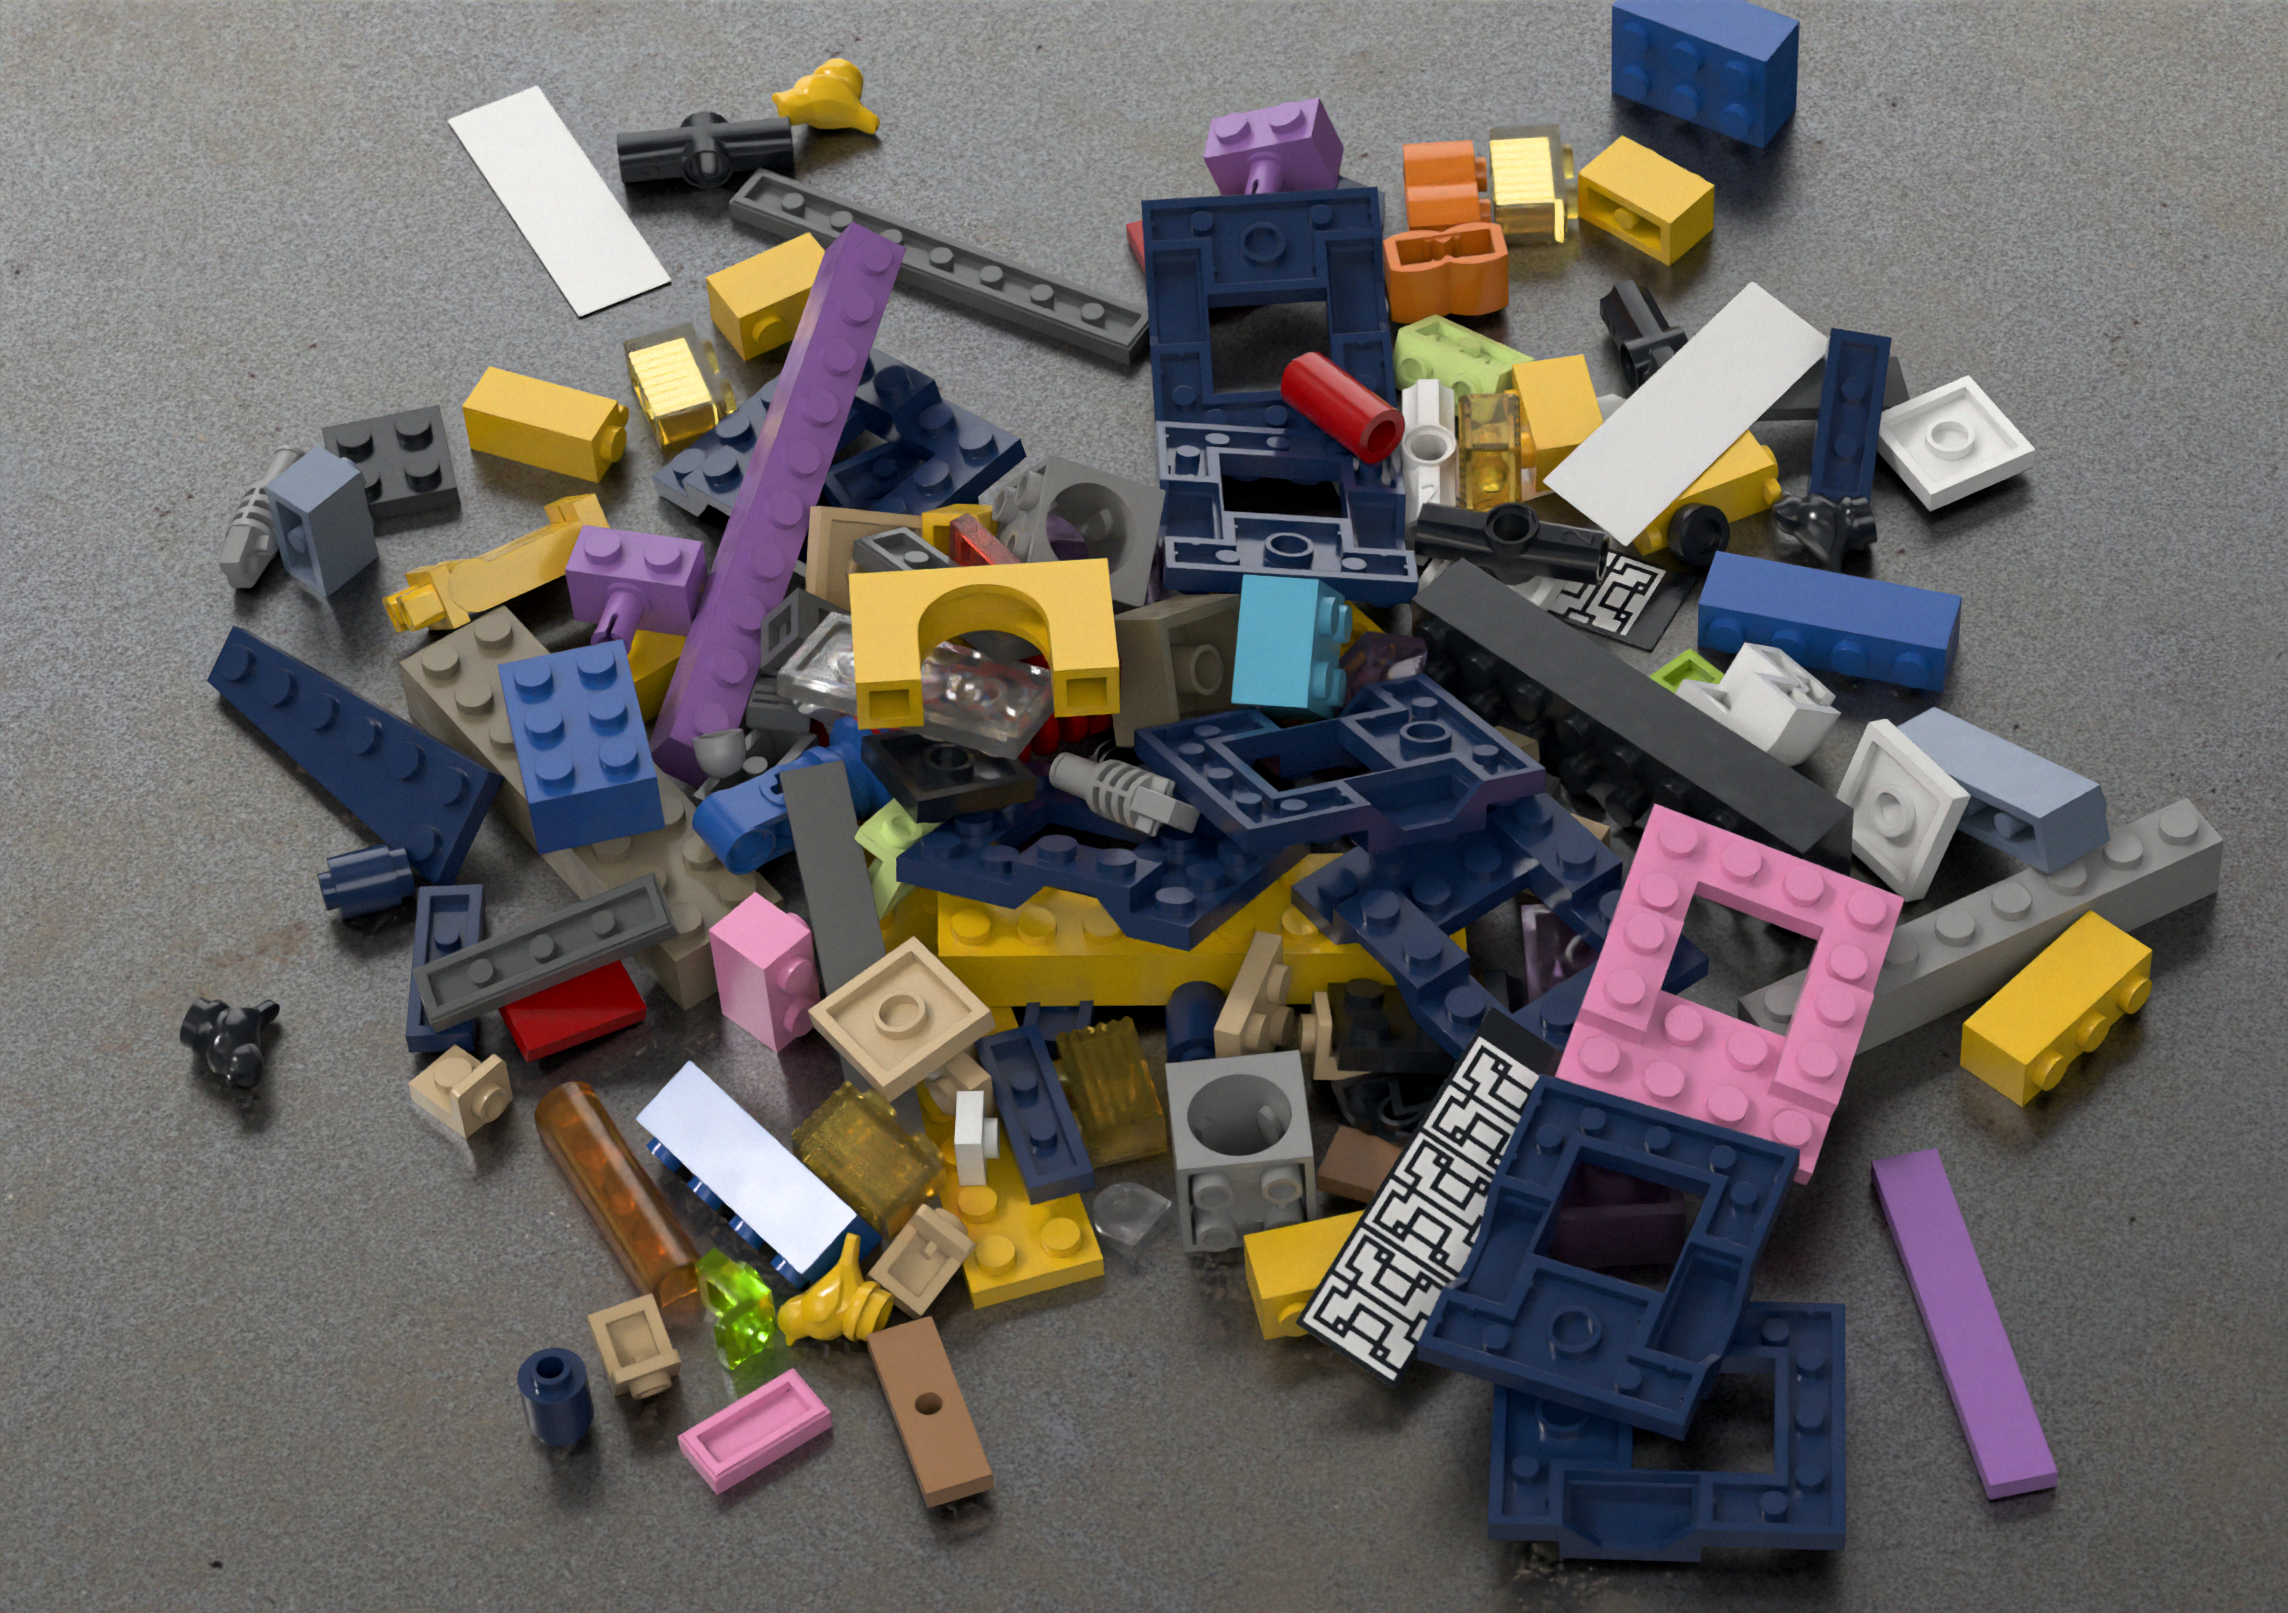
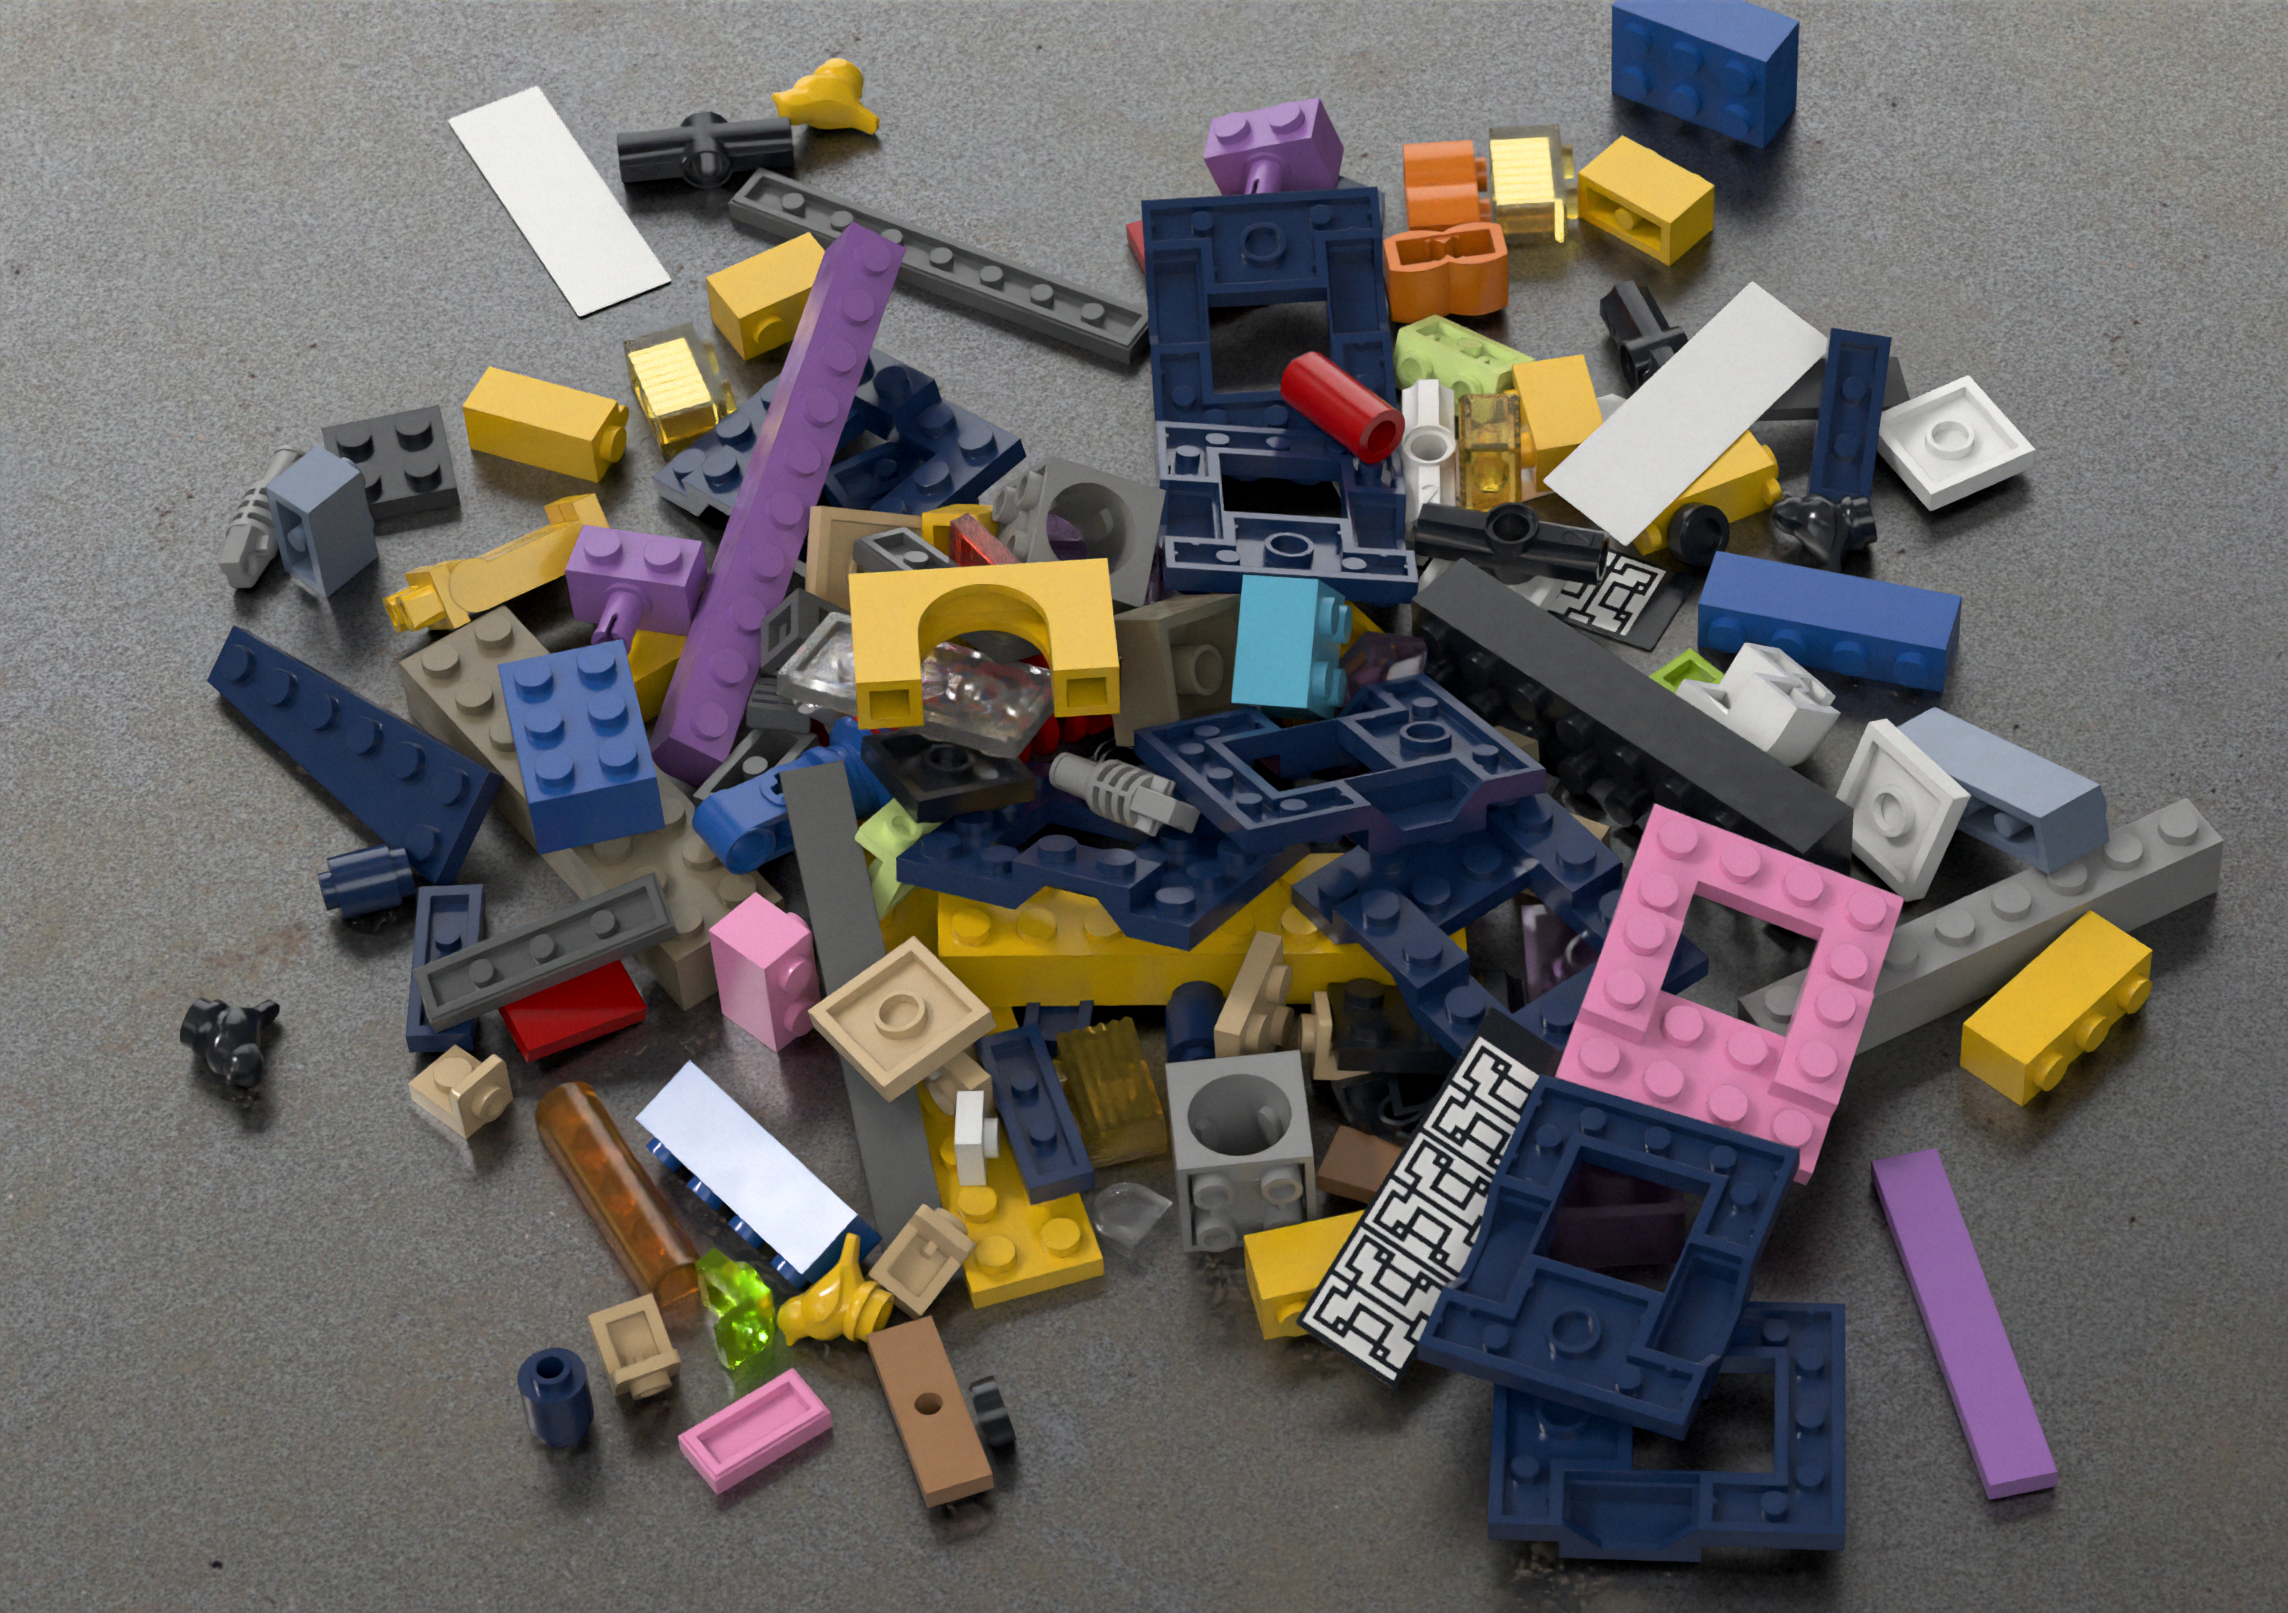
light grey hinge [692,729,747,778] -> none
clear yellow brick [791,1081,946,1242] -> none
none -> black tile [968,1375,1017,1448]

